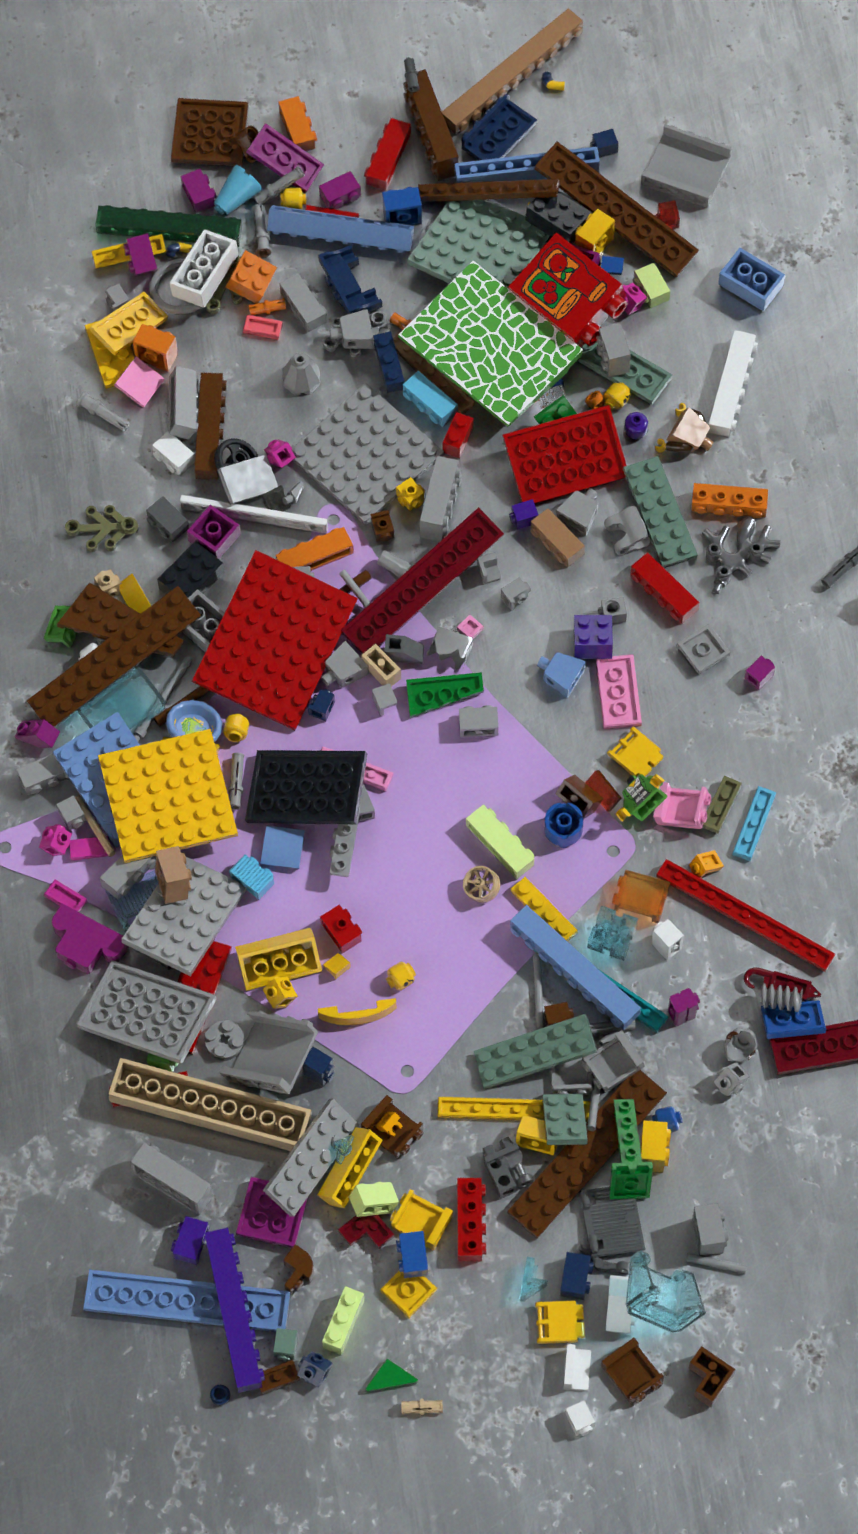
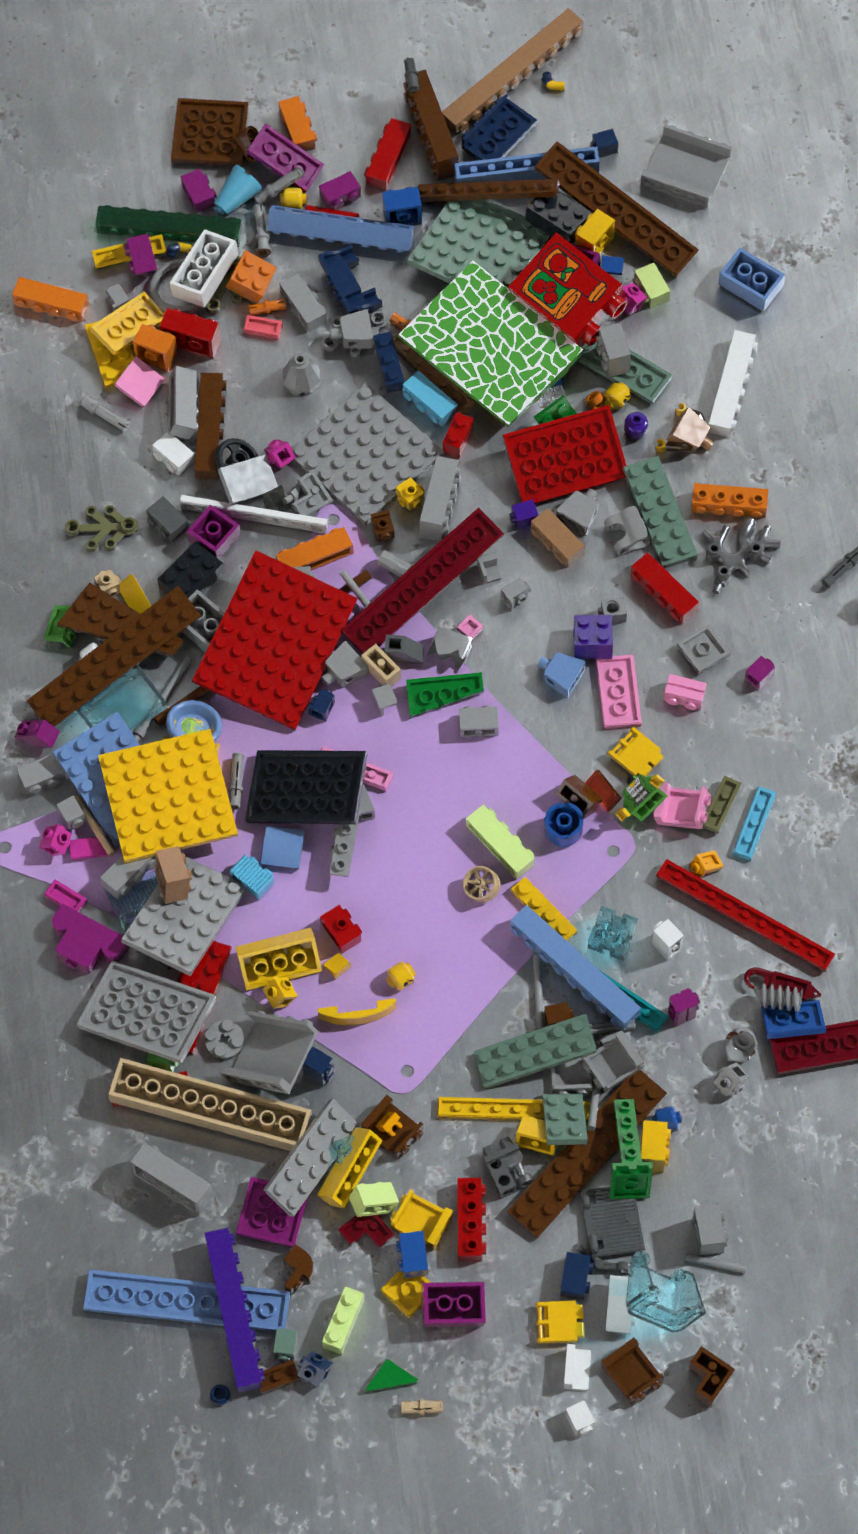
dark purple brick [171,1216,210,1266] -> none
yellow head [223,714,249,743] -> none
clear light blue slope [520,1257,548,1302] -> none
clear orange panel [612,870,670,924] -> none
clear red brick [655,200,680,230] -> none
none -> orange brick [12,277,89,322]
none -> red brick [160,308,221,359]
none -> light grey tile [291,470,333,516]
none -> magenta brick [421,1282,486,1327]
none -> bright pink brick [664,674,707,710]

